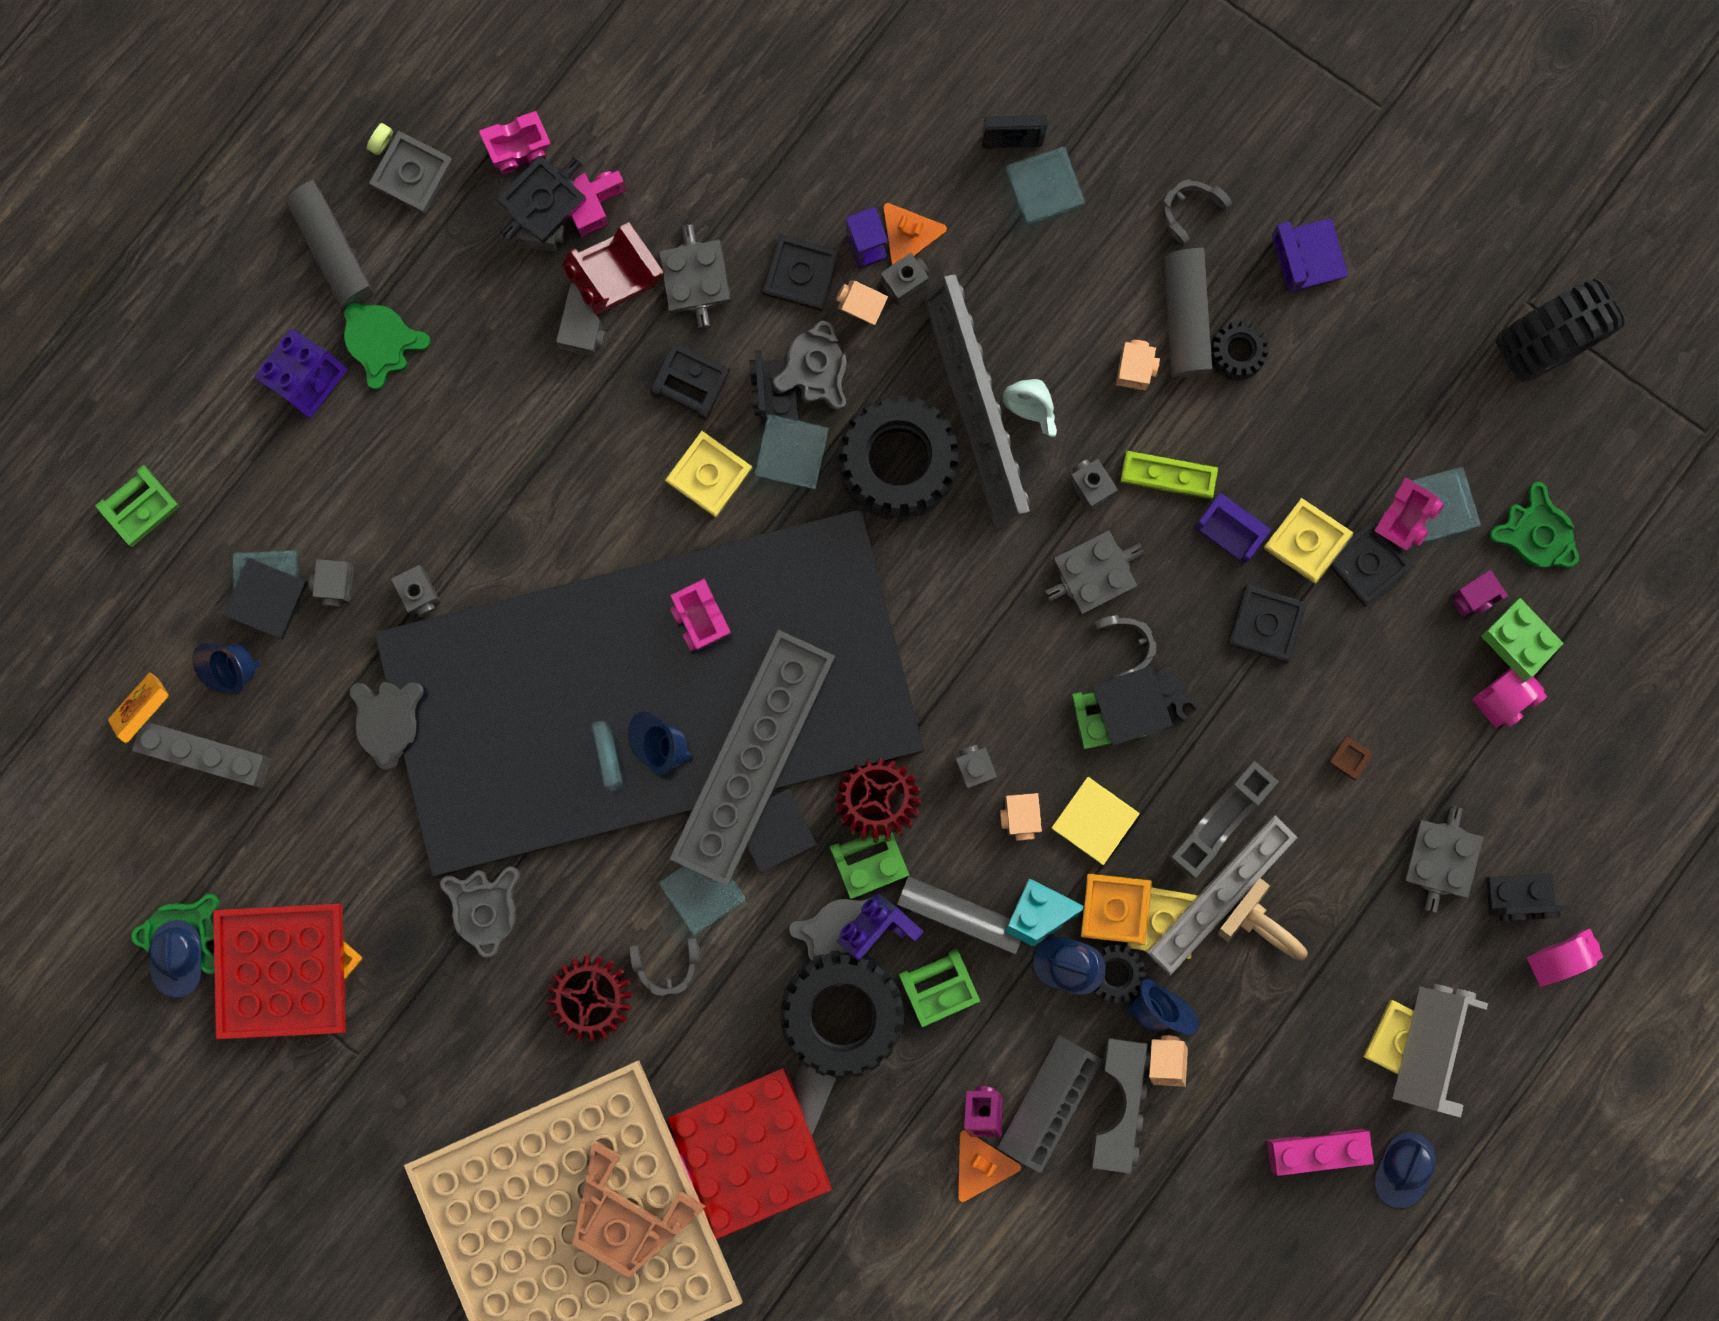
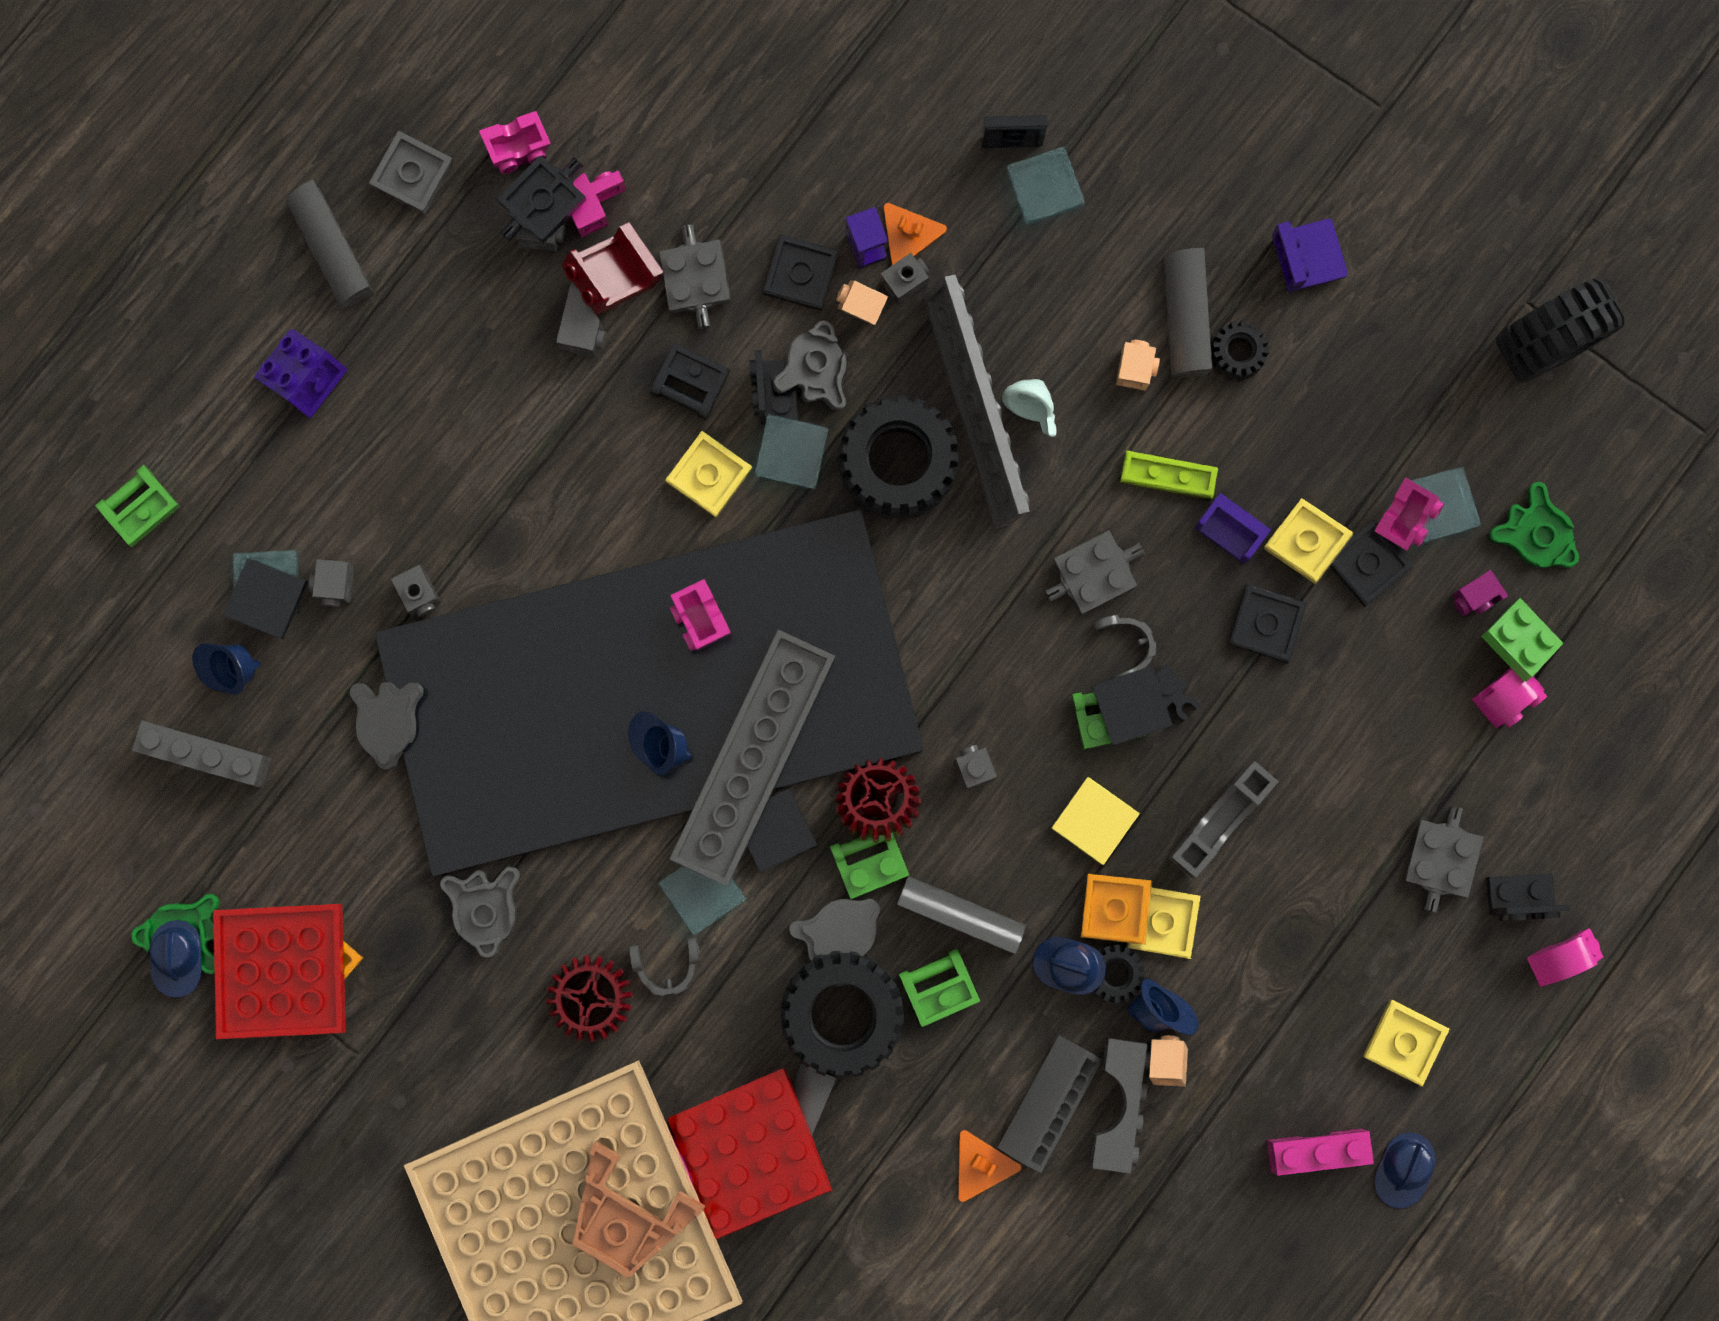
light orange tile [108,672,169,743] -> none
green tile [344,303,431,390] -> none
yellowish green tile [367,123,393,155] -> none
clear light blue tile [592,721,623,791] -> none
dark purple bracket [837,893,924,960] -> none
magenta brick [964,1086,1003,1137] -> none
light nougat brick [1000,793,1042,841] -> none
wing [1005,878,1084,946] -> none
dark grey brick [1069,459,1118,512] -> none
light grey tile [1145,815,1298,975] -> none
dark grey piece [1163,179,1232,246] -> none
tan tile [1218,878,1308,961] -> none
reddish brown plate [1328,736,1374,780] -> none
light grey panel [1392,984,1488,1118] -> none

